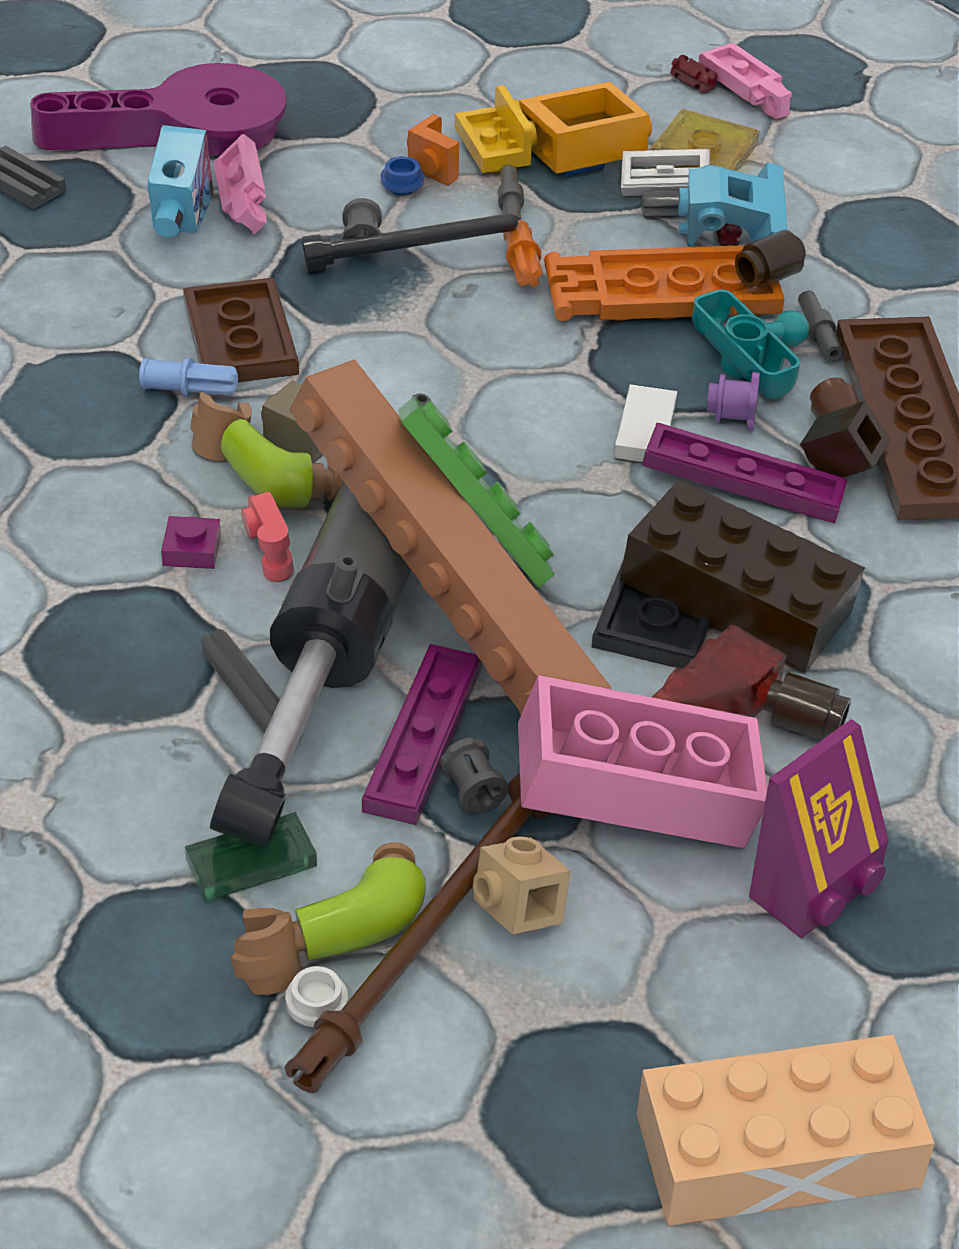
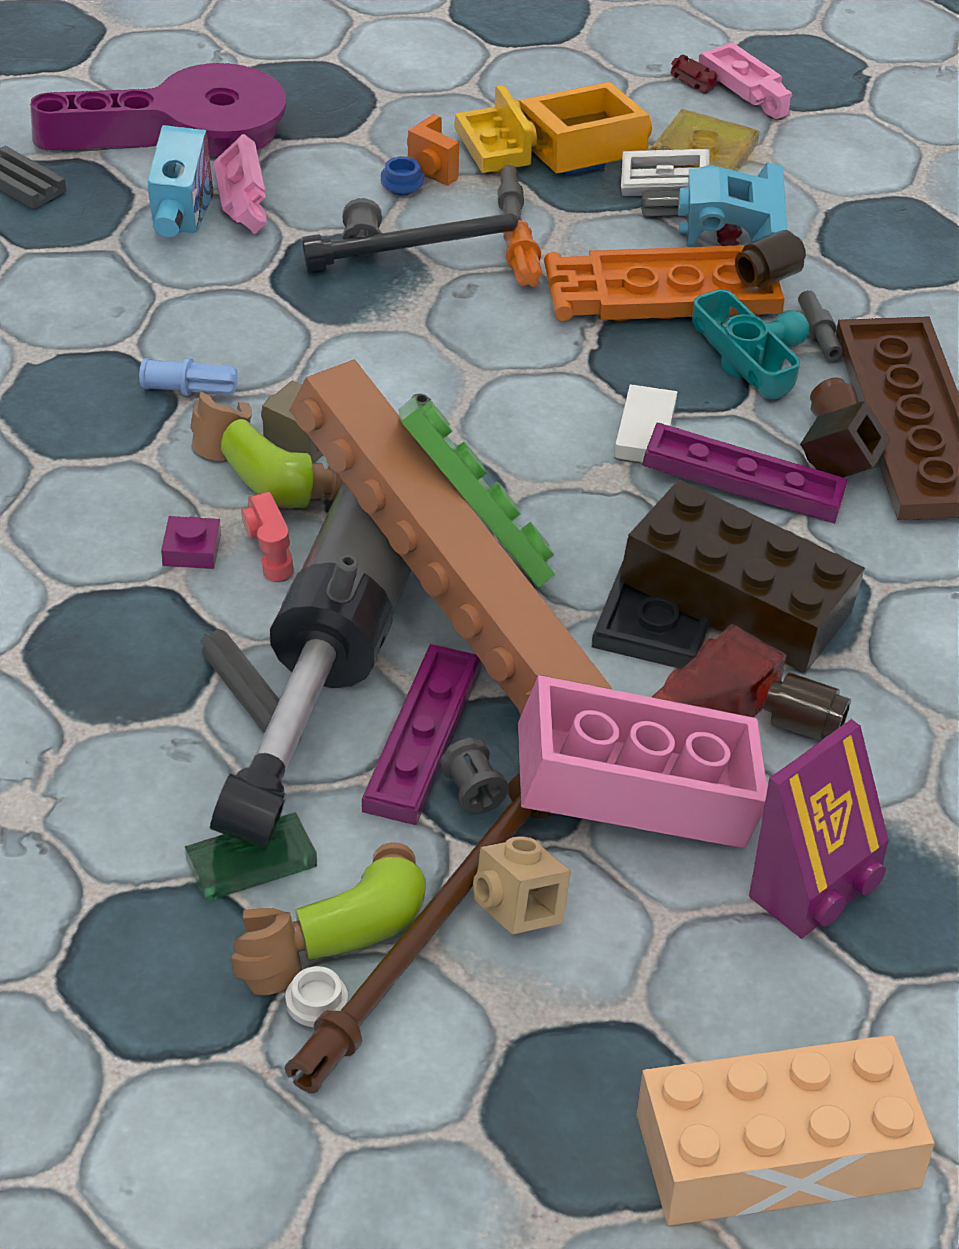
reddish brown tile [183,278,299,382] -> none
medium lavender brick [707,372,760,431] -> none

